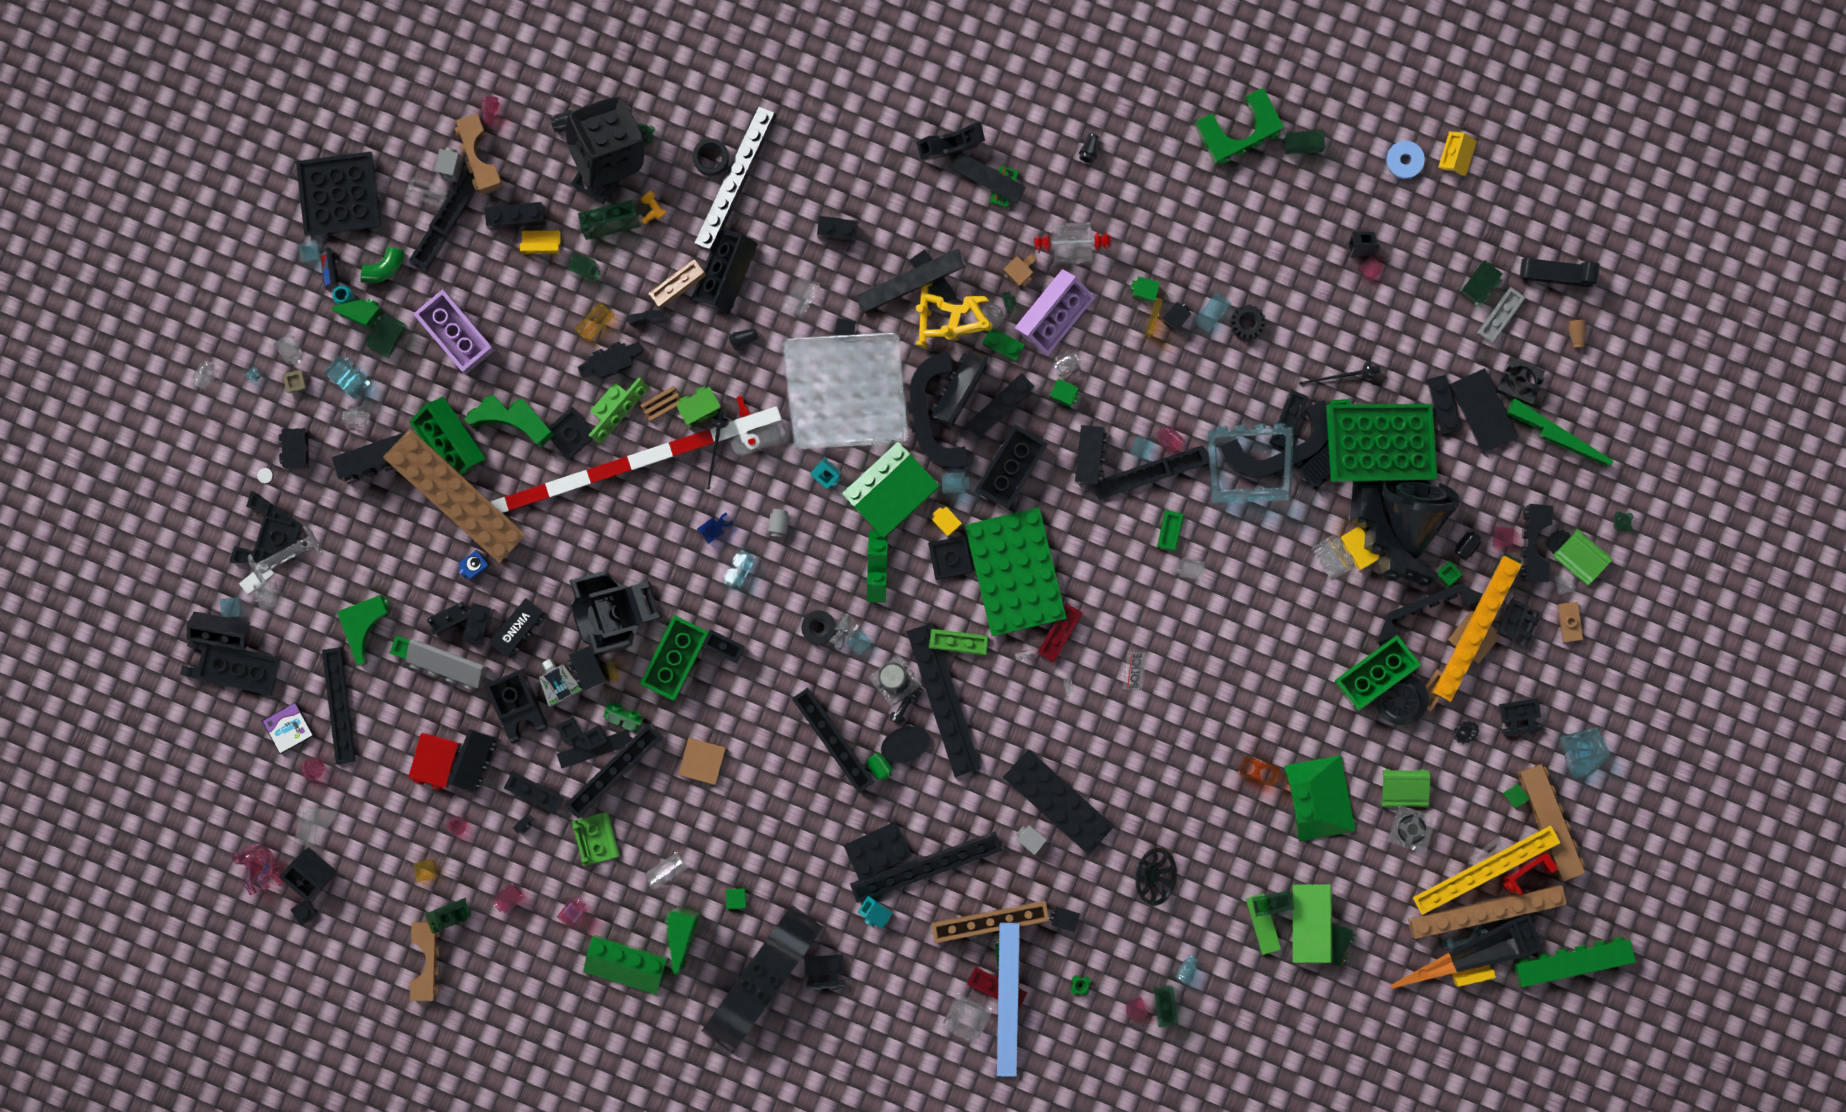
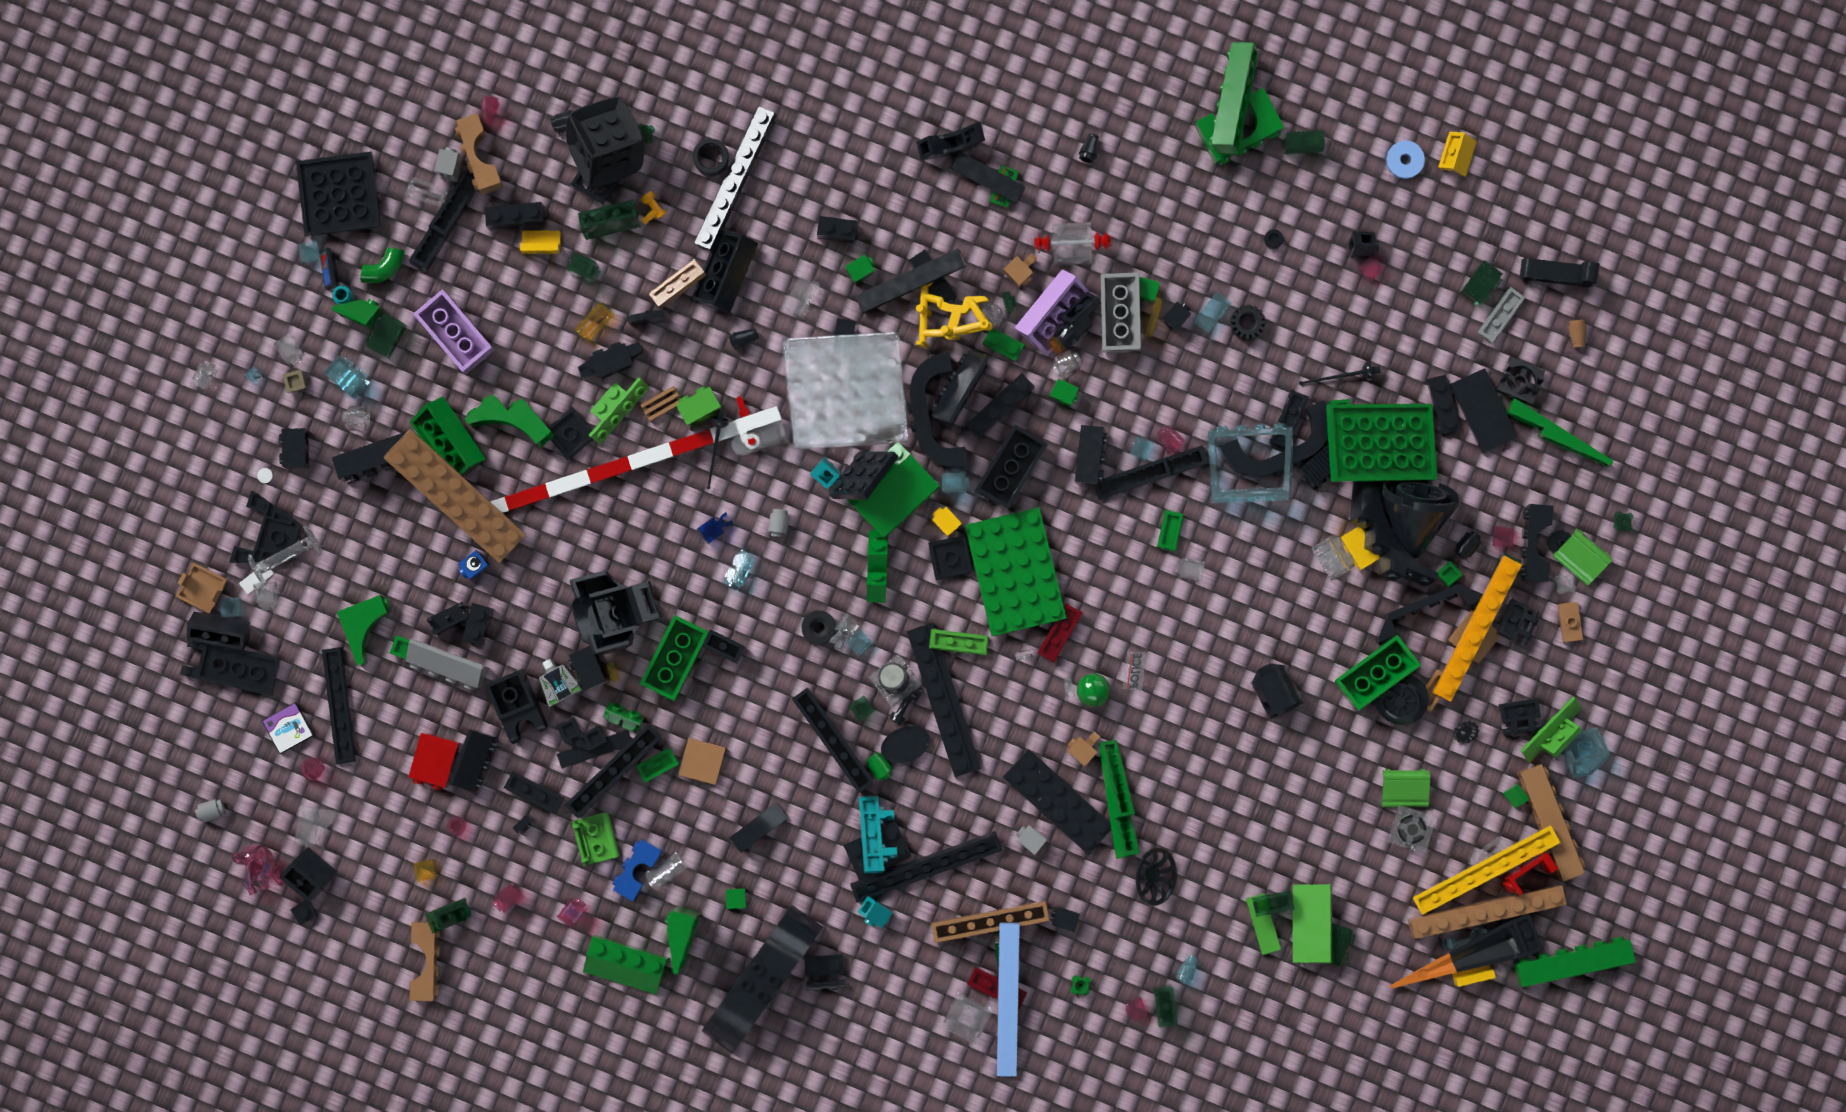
black brick [489,598,545,658] -> none
clear orange piece [1237,756,1280,786] -> none
green slope [1284,755,1356,842] -> none
none -> medium nougat piece [175,562,228,614]
none -> light grey brick [195,799,226,823]
none -> blue arch [612,839,663,902]
none -> green plate [636,747,679,783]
none -> black slope [729,803,788,853]
none -> black plate [829,451,899,500]
none -> green brick [845,254,876,285]
none -> clear green plate [849,696,875,722]
none -> teal hinge [858,796,897,874]
none -> black plate [1048,292,1101,354]
none -> medium nougat brick [1067,732,1100,767]
none -> green piece [1077,673,1110,707]
none -> green slope [1098,740,1140,859]
none -> light grey slope [1101,273,1141,353]
none -> brick [1210,42,1259,154]
none -> black cylinder [1250,663,1304,719]
none -> black tile [1264,229,1283,249]
none -> bright green bracket [1520,697,1582,763]

